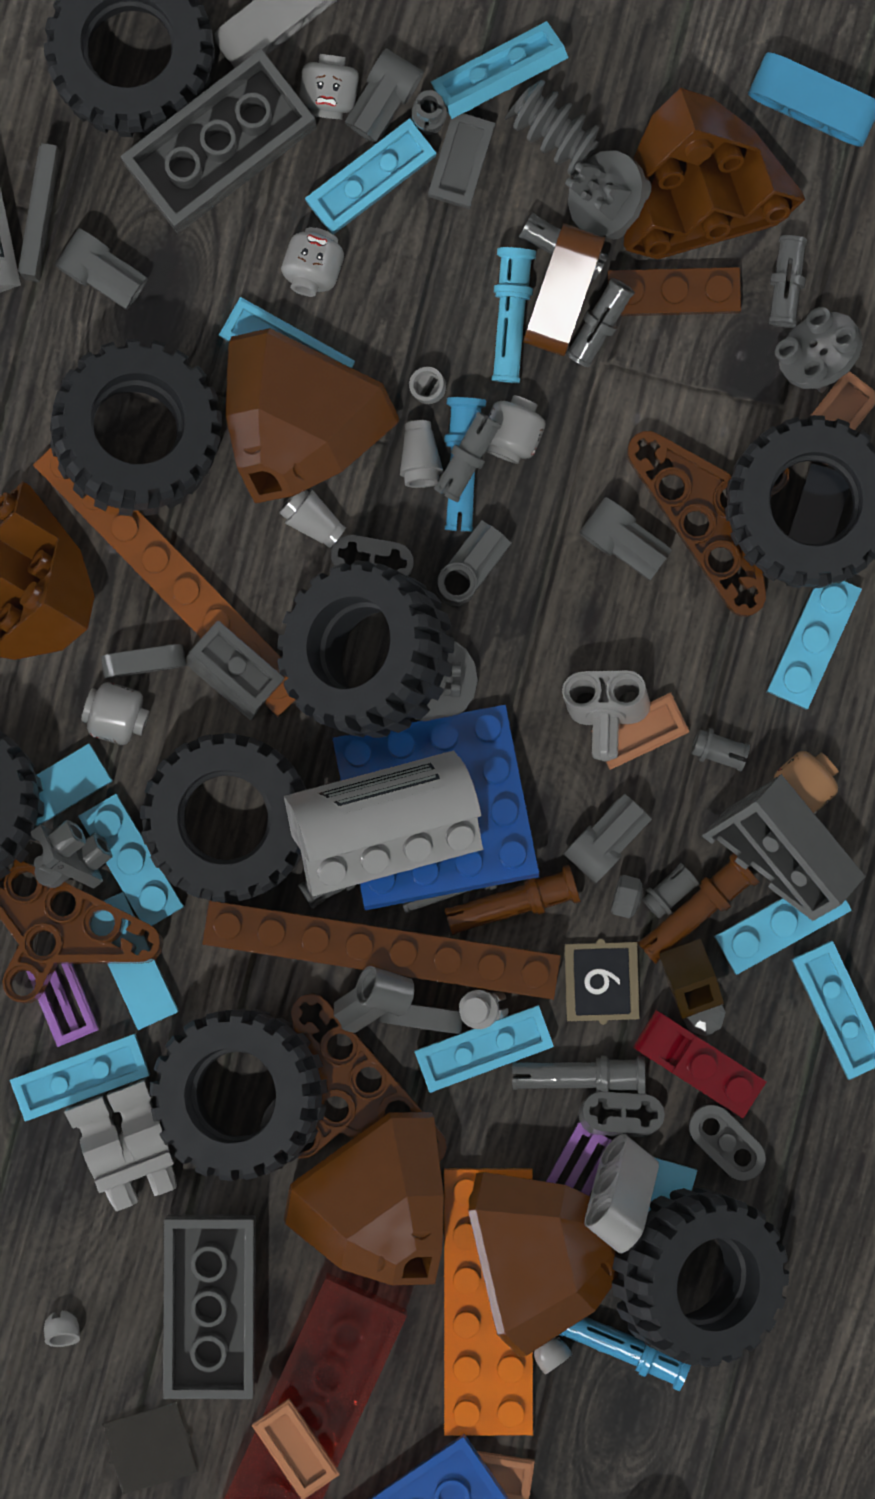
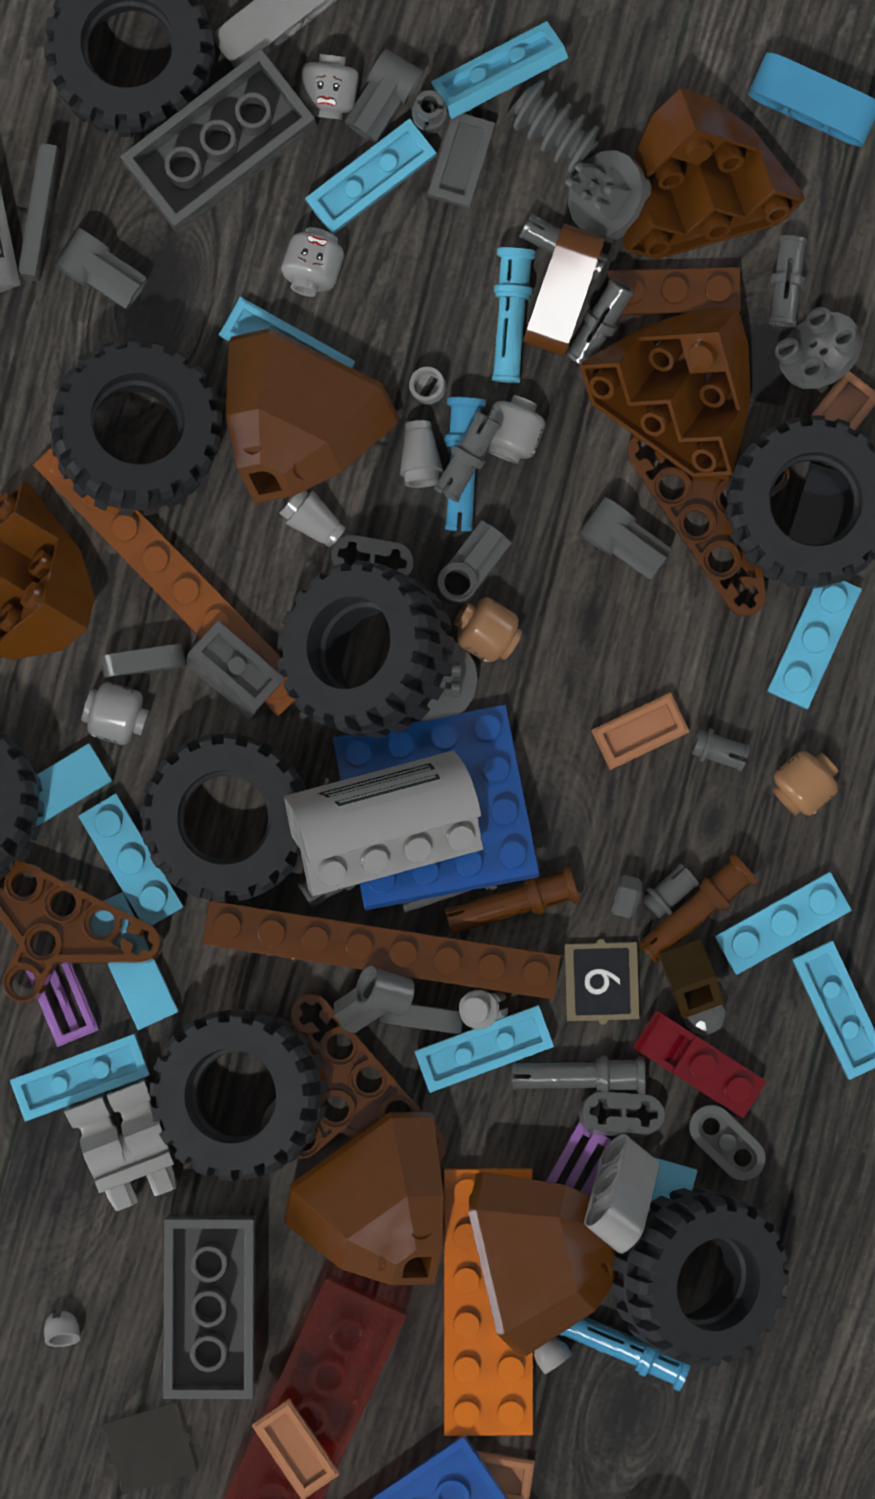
dark grey hips [31,820,113,889] -> none
light grey beam [562,670,651,762] -> none
dark grey piece [563,793,652,884] -> none
dark grey wedge [702,774,866,921] -> none
none -> medium nougat head [454,597,522,663]
none -> reddish brown brick [580,307,750,477]

